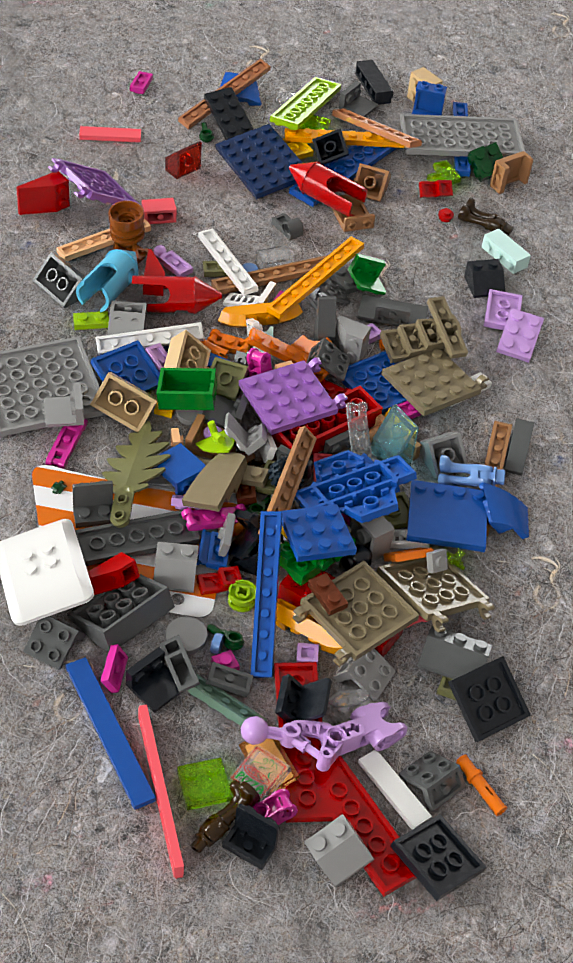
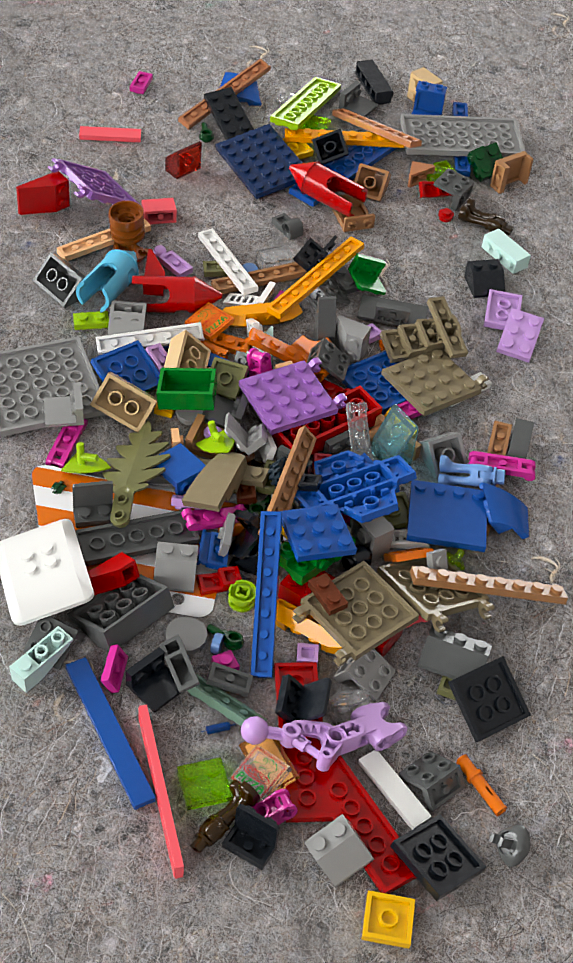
none -> light aqua slope [9,626,73,693]
none -> lime shield [61,442,111,473]
none -> orange tile [185,302,234,342]
none -> blue piece [201,721,236,735]
none -> black bracket [293,235,337,272]
none -> black tile [298,474,323,492]
none -> yellow plate [361,890,415,949]
none -> nougat slope [407,161,435,188]
none -> medium nougat plate [409,566,568,605]
none -> dark grey bracket [433,168,475,211]
none -> dark pink plate [468,451,536,481]
none -> dark grey piece [489,825,531,867]

